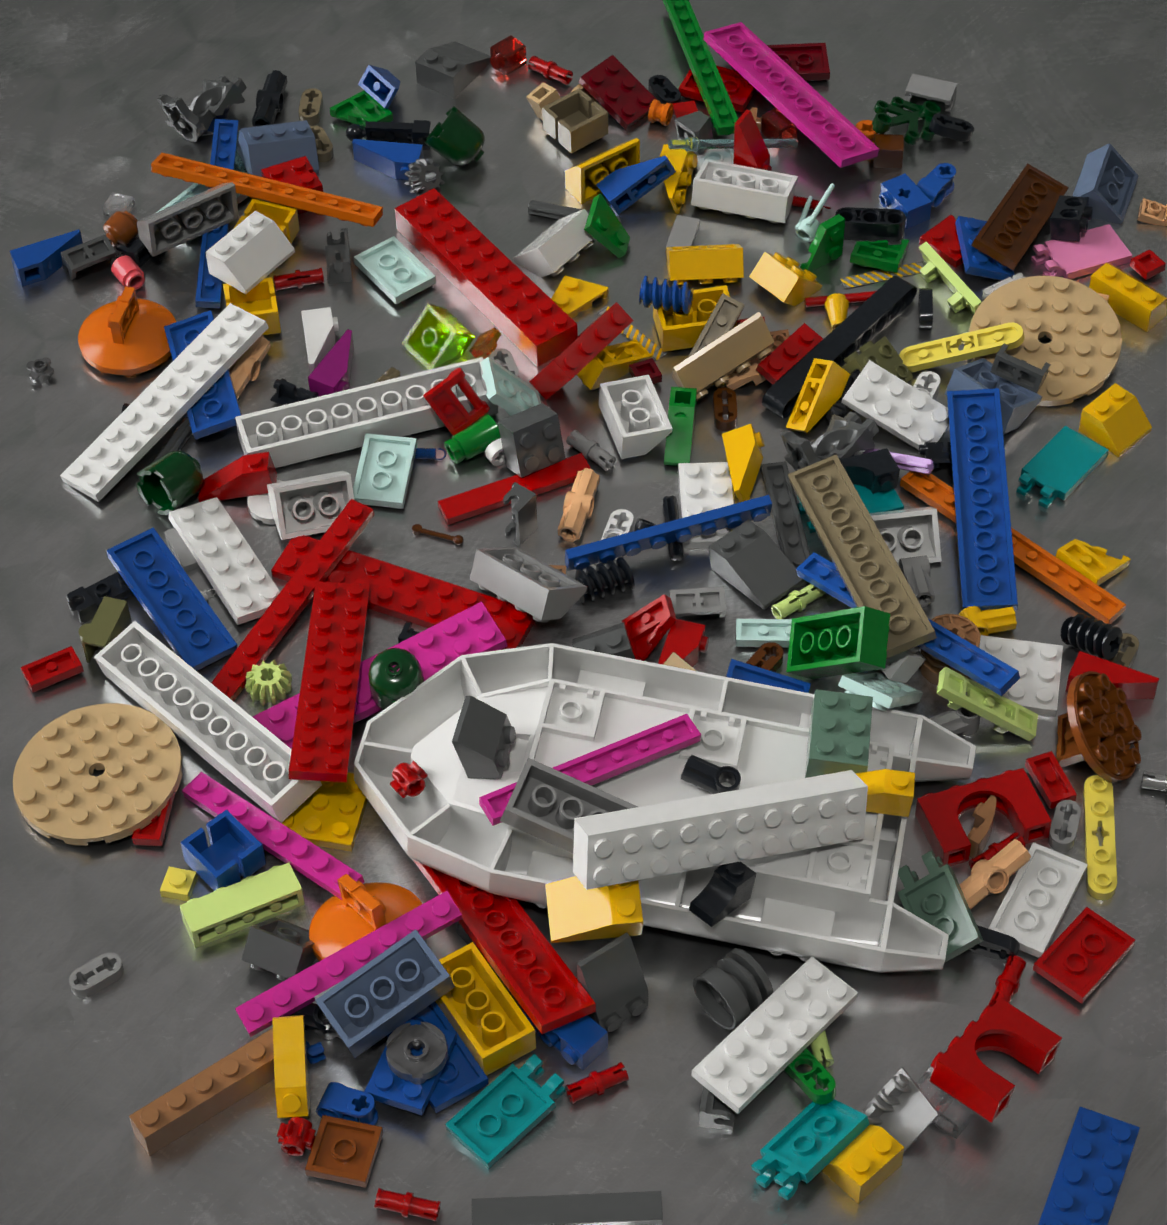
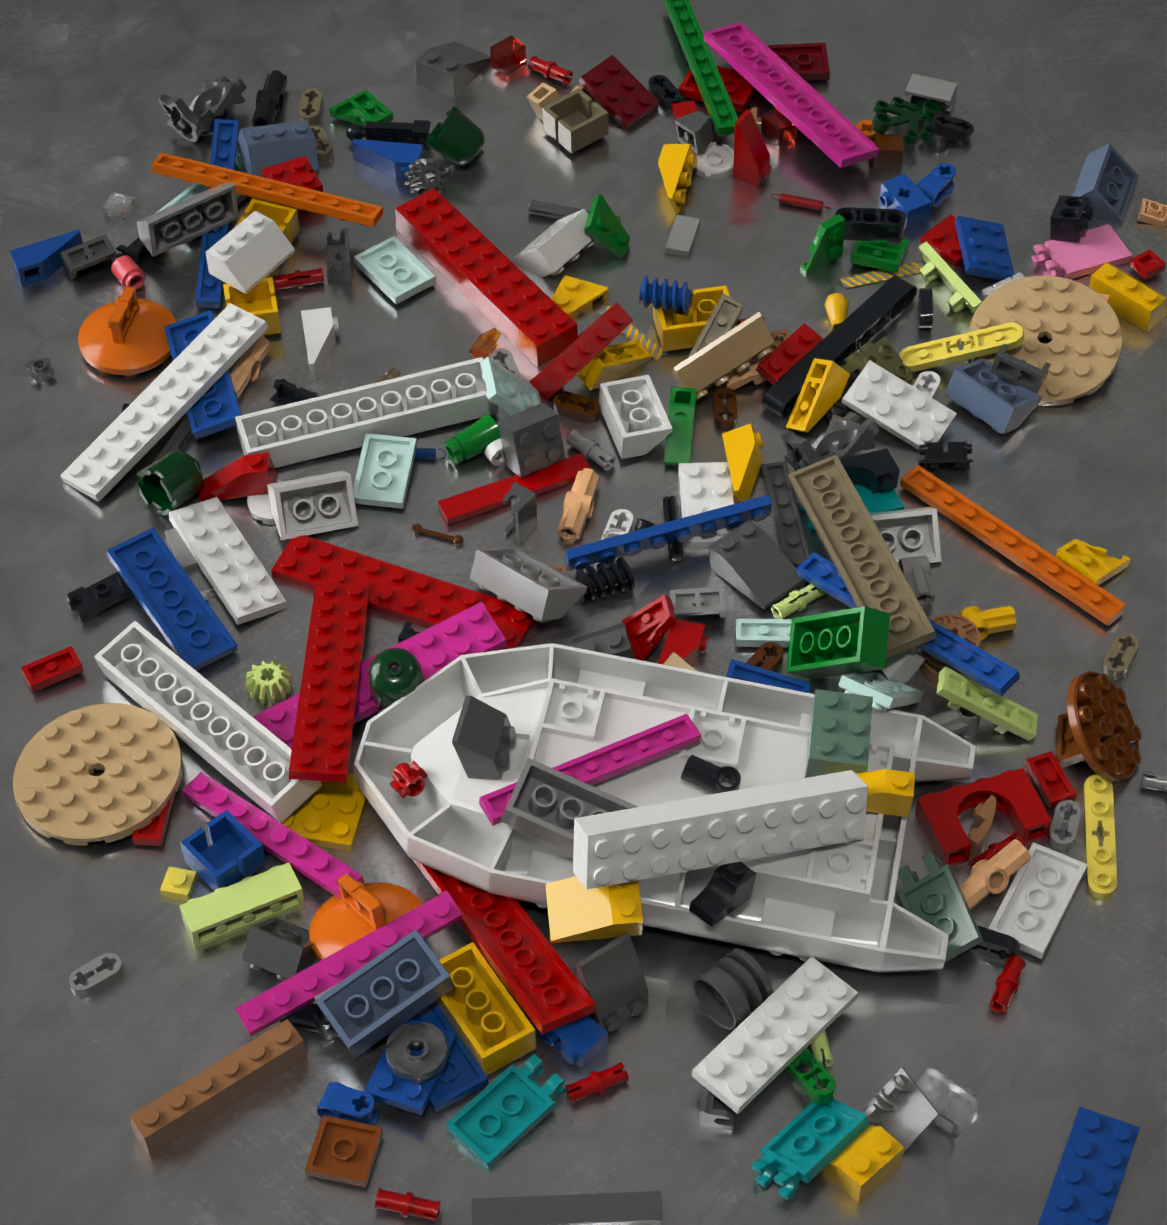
olive piece [78,596,132,663] -> none
dark orange head [103,211,138,247] -> none
red plate [211,499,374,702] -> none
yellow slope [272,1015,310,1118] -> none
red gear [277,1117,316,1156] -> none
blue hand [306,1041,326,1064] -> none
magenta slope [308,329,354,396] -> none
blue slope [358,65,401,109] -> none
clear neon green slope [402,303,476,370] -> none
red plate [423,368,490,435] -> none
yellow slope [565,138,640,205] -> none
blue slope [596,156,676,215] -> none
dark red plate [629,358,662,384] -> none
orange wheel [648,99,673,126] -> none
yellow slope [666,244,744,285] -> none
clear light blue bar [668,137,798,152] -> none
white slope [691,159,798,223] -> none
yellow slope [749,252,823,306] -> none
light aqua plant [795,183,835,242] -> none
red bar [804,291,876,308] -> none
lavender axle [863,448,934,475] -> none
red arch [930,998,1062,1123] -> none
blue plate [947,388,1018,611] -> none
reddish brown plate [971,163,1069,271] -> none
white plate [975,635,1063,717] -> none
teal tile [1016,426,1109,509] -> none
red plate [1033,907,1135,1004] -> none
black piece [1060,613,1123,660] -> none
red slope [1065,651,1159,700] -> none
yellow slope [1079,383,1152,457] -> none
none -> reddish brown beam [553,391,600,424]

